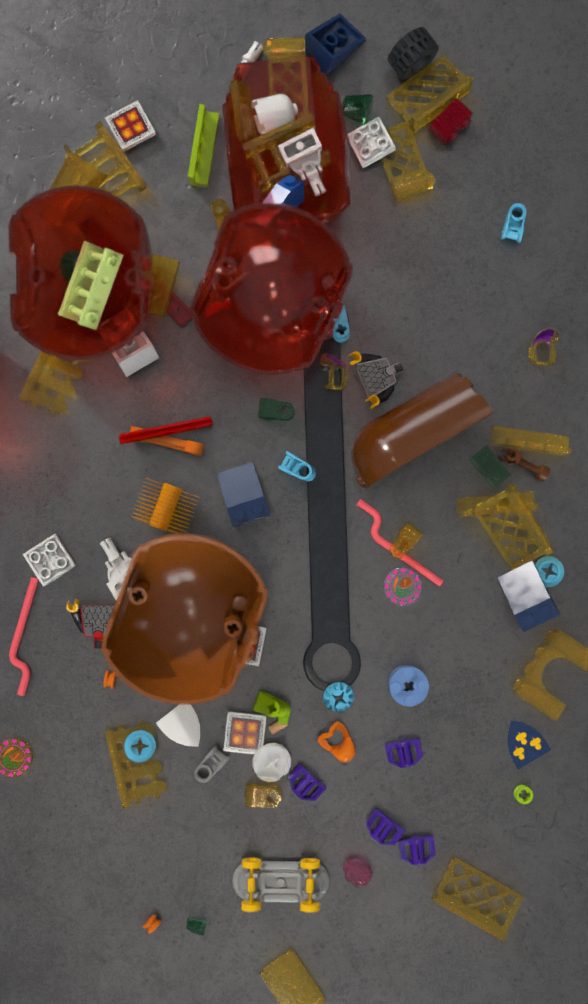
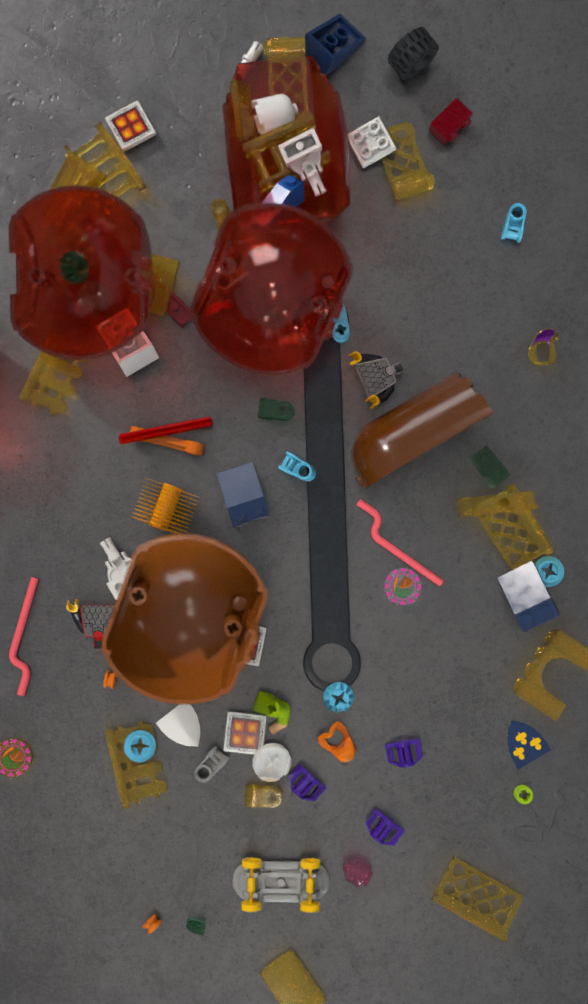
white tile [23,534,77,587] -> none
yellowish green fence [58,241,123,330] -> none
lime fence [188,104,220,188] -> none
clear yellow piece [319,353,348,390] -> none
clear green slope [338,94,374,124] -> none
clear yellow fence [386,55,473,133] -> none
medium blue brick [388,665,429,707] -> none
clear yellow piece [390,521,423,559] -> none
dark purple piece [398,835,436,865] -> none
clear yellow fence [490,425,572,456] -> none
reddish brown bar [498,448,550,482] -> none

